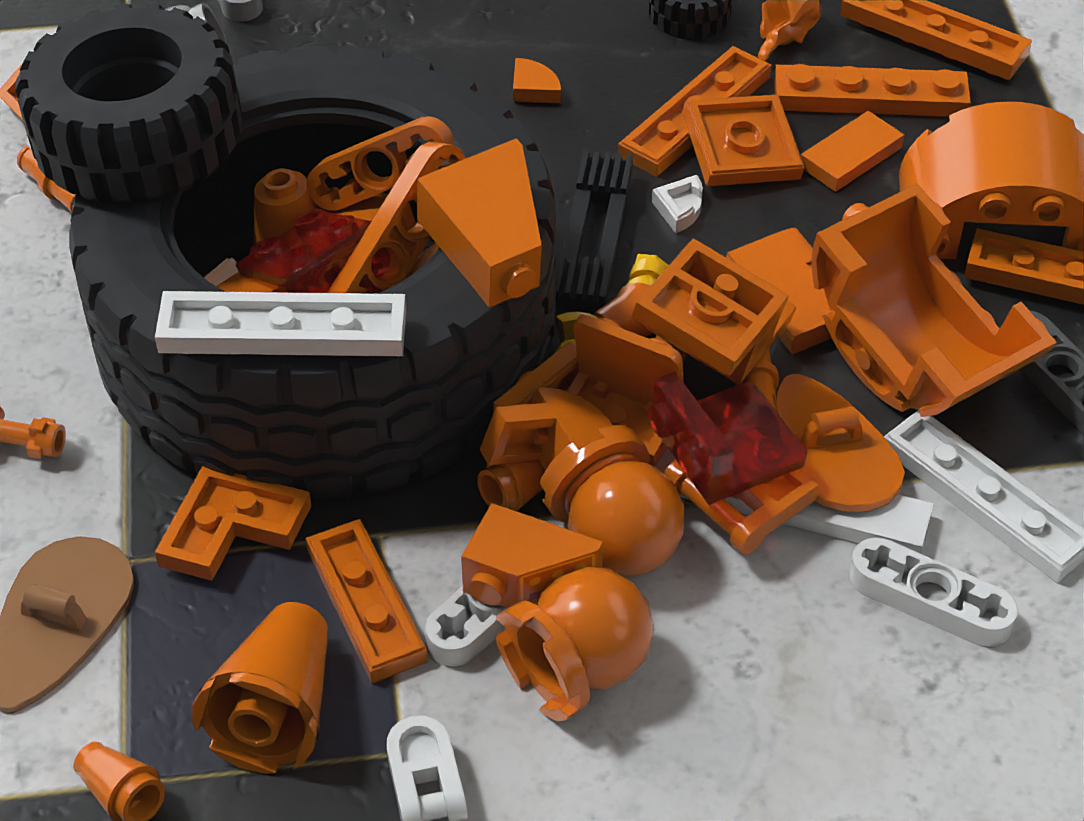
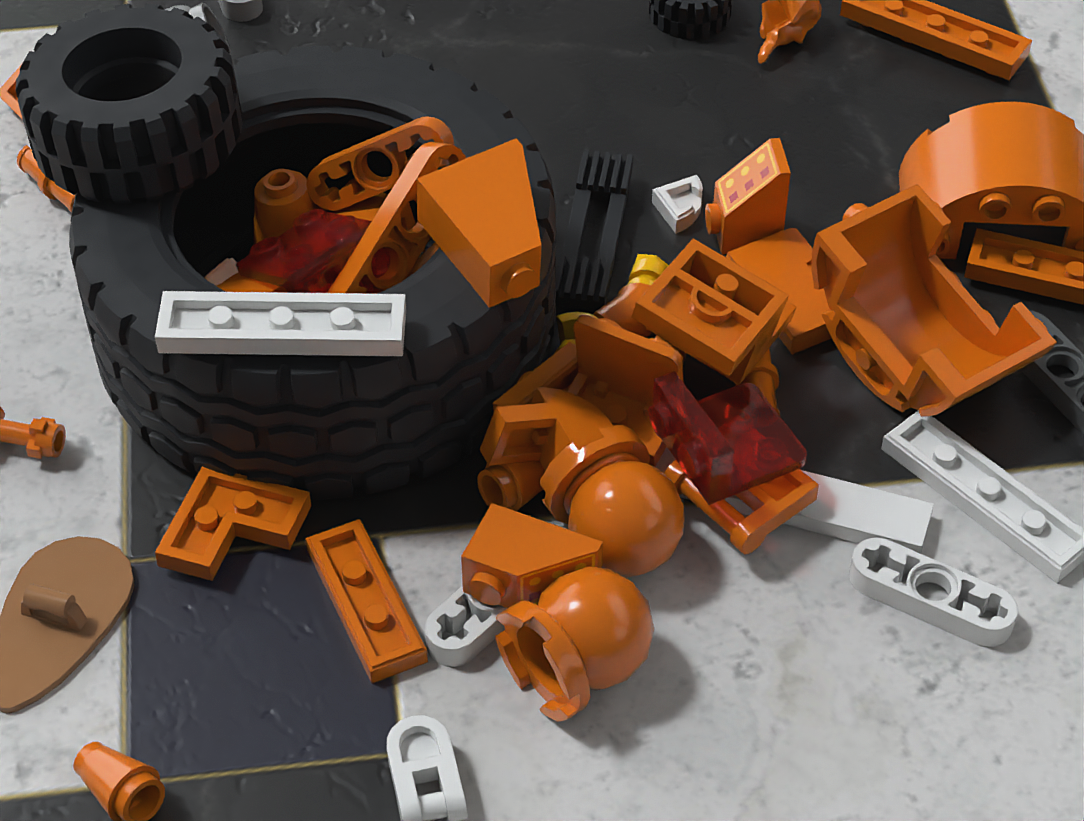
orange cone [192,602,329,774] -> none
orange tile [513,58,561,103] -> none
orange tile [618,46,772,177] -> none
orange tile [682,95,805,187] -> none
orange plate [774,64,971,117] -> none
orange shield [776,374,905,512] -> none
orange tile [801,111,905,192] -> none
none -> orange slope [705,138,791,254]

